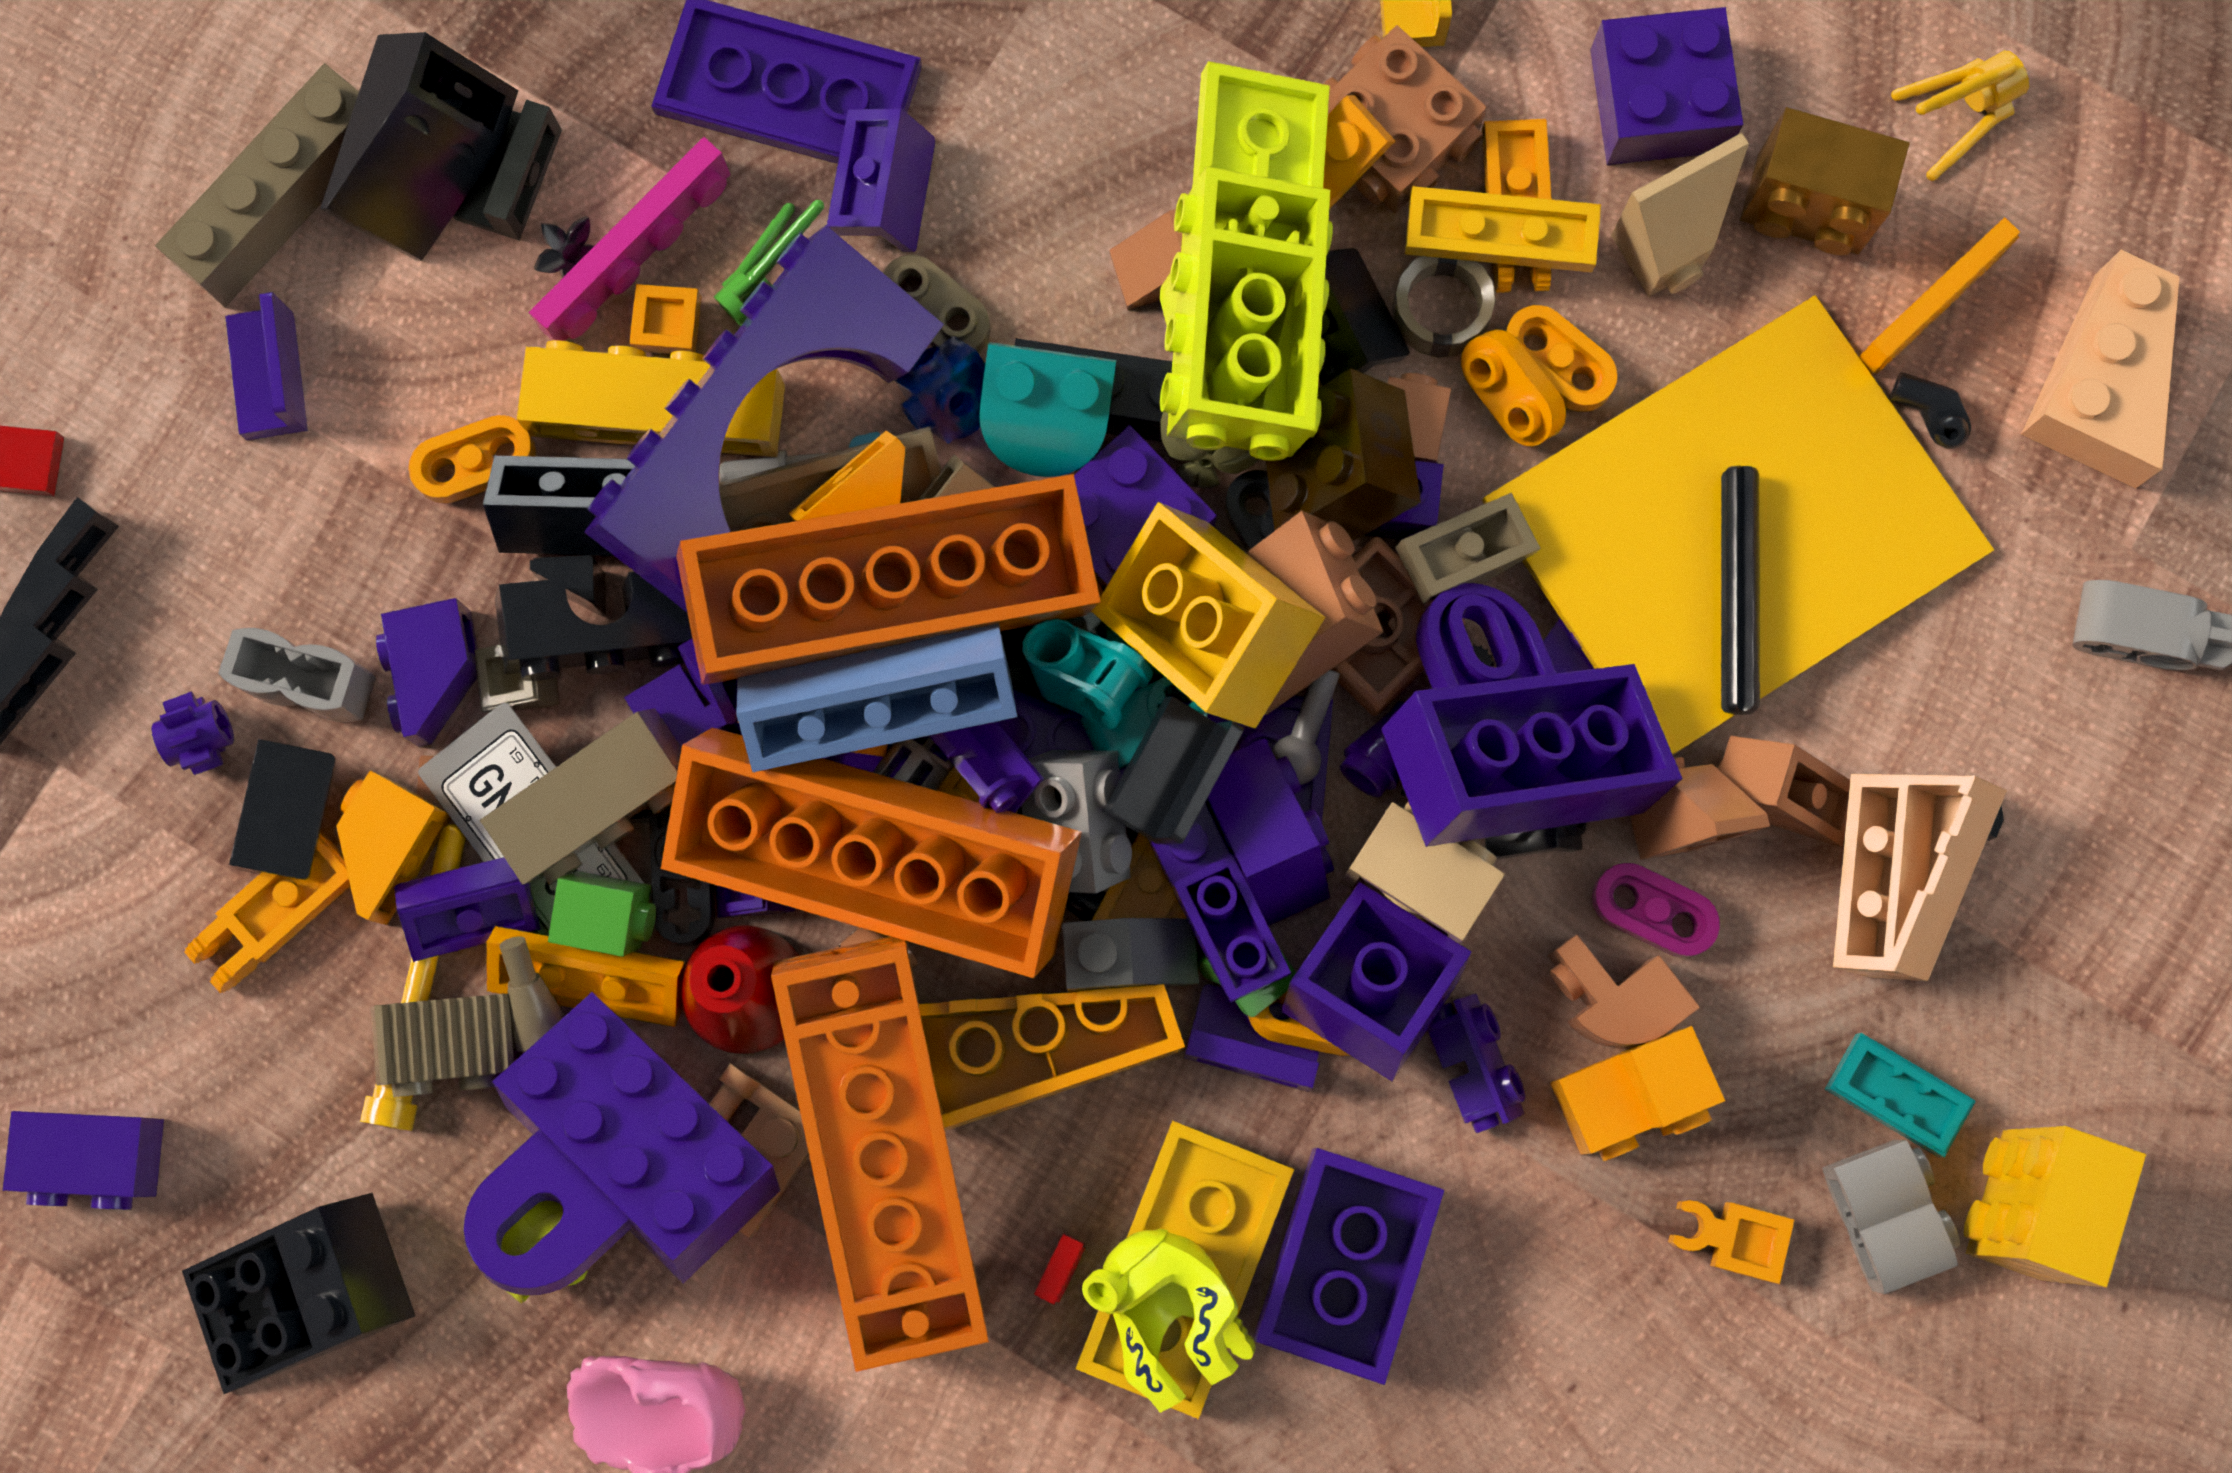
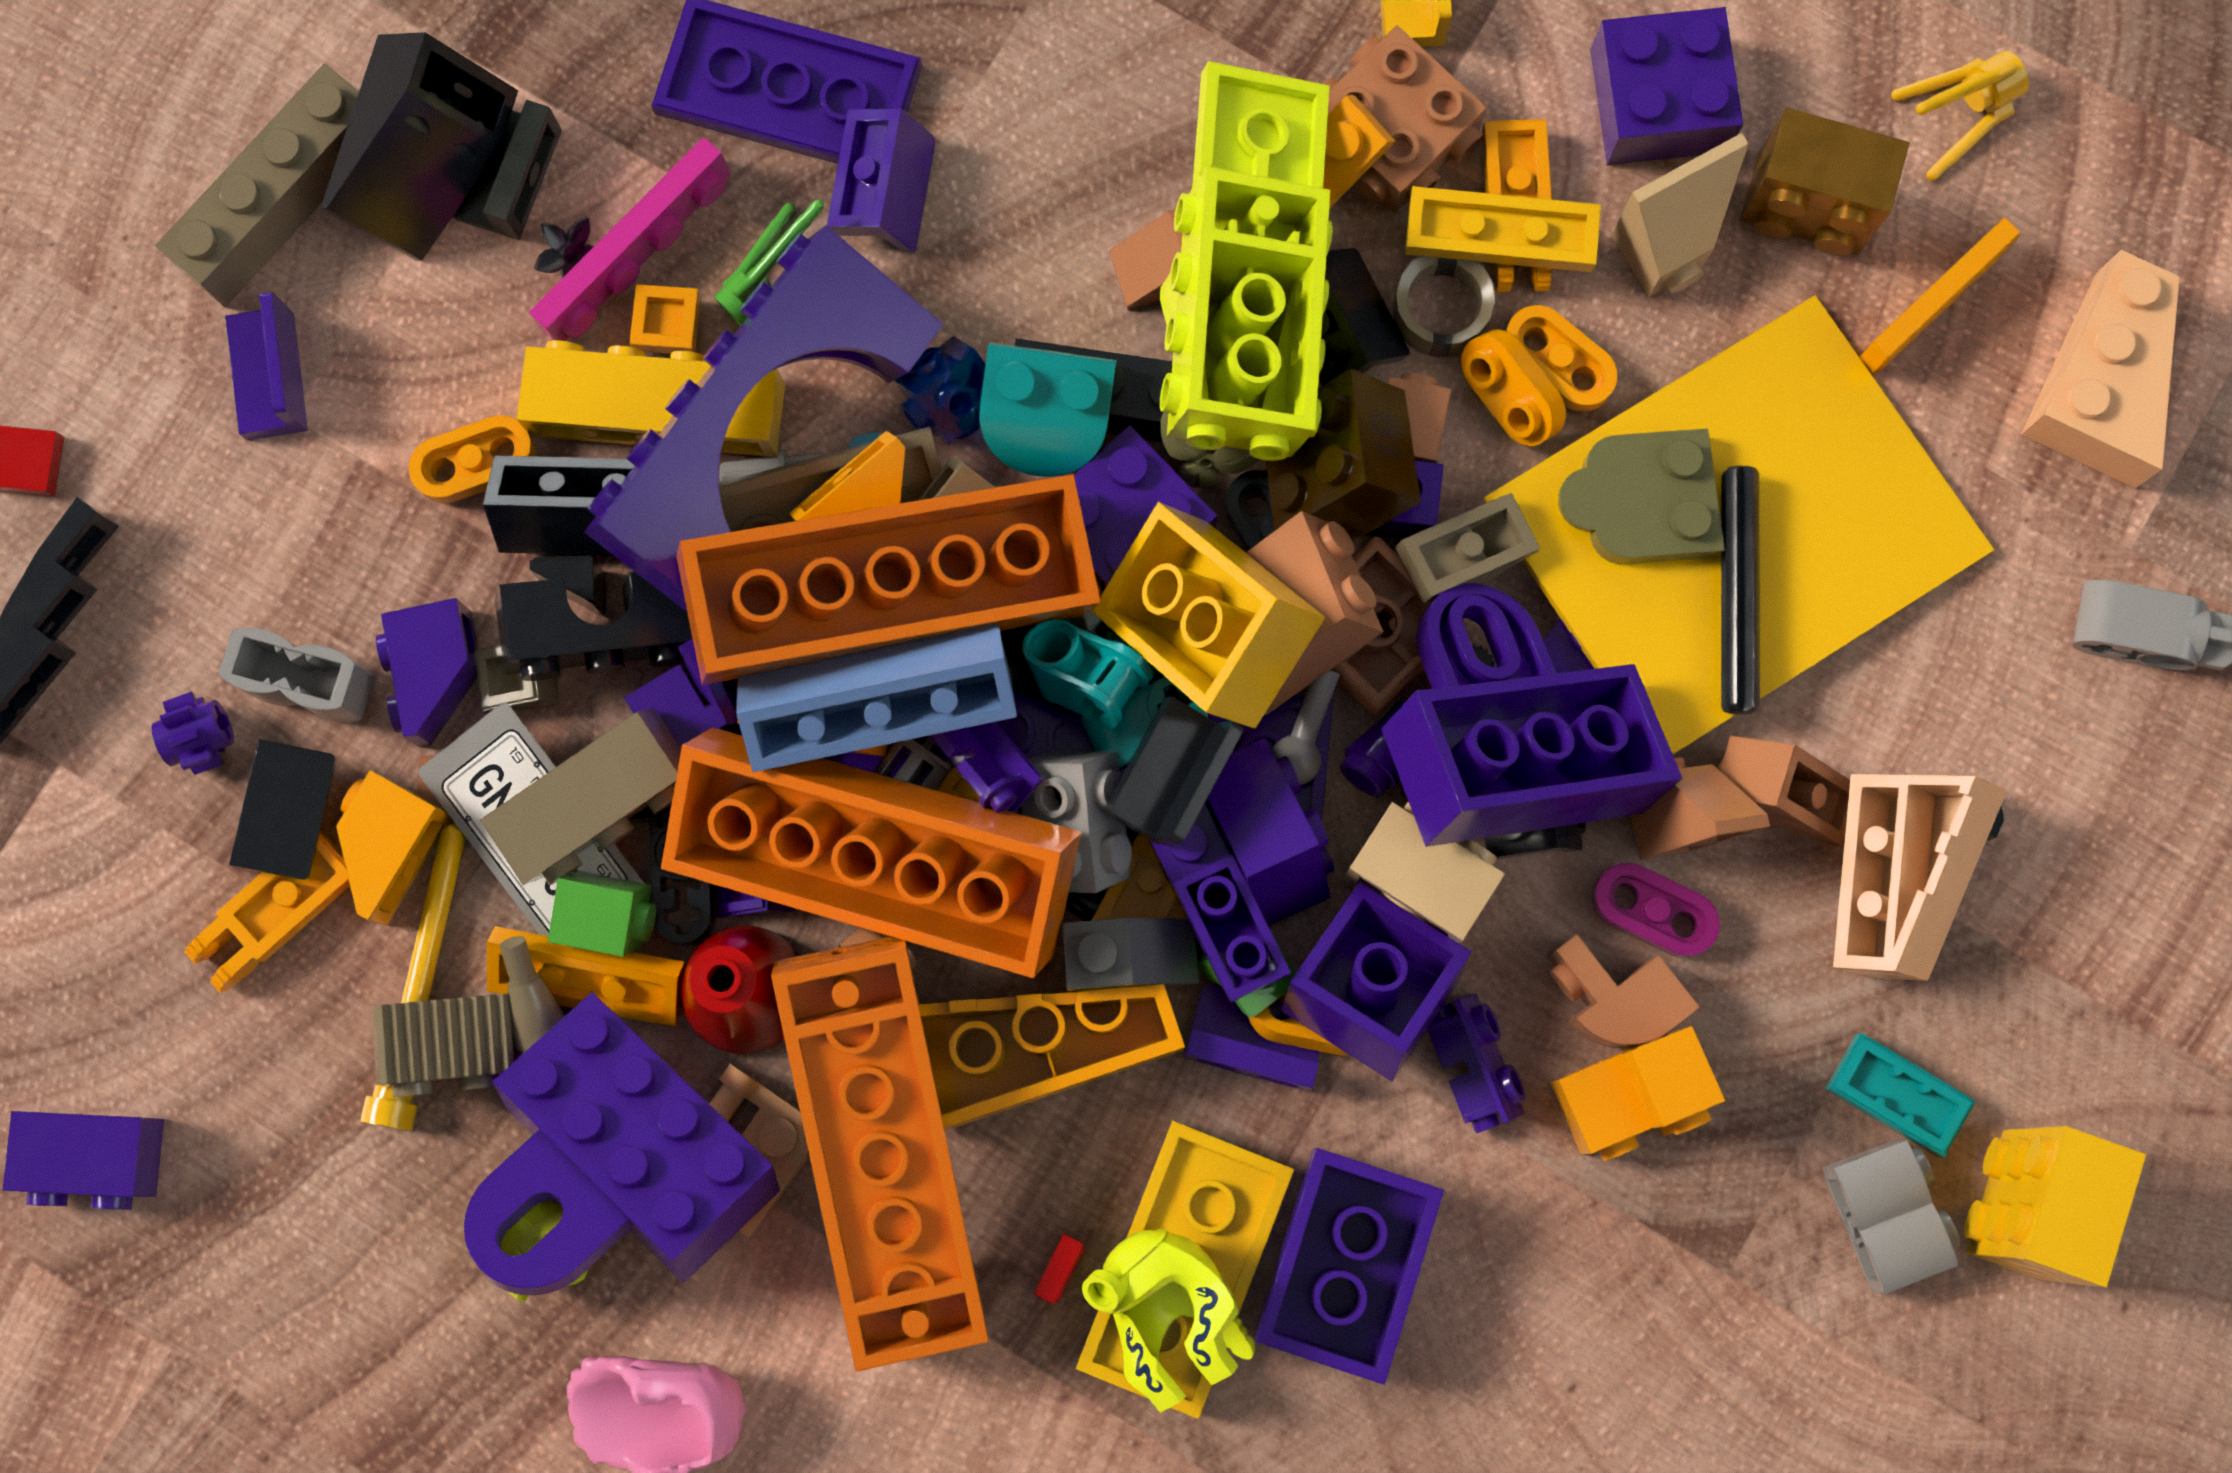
black slope [182,1193,416,1394] -> none
dark purple slope [394,857,541,962] -> none
dark tan plate [883,255,991,360] -> none
light orange plate [1668,1200,1794,1284] -> none
black arm [1890,372,1971,449] -> none
none -> olive plate [1558,428,1725,564]

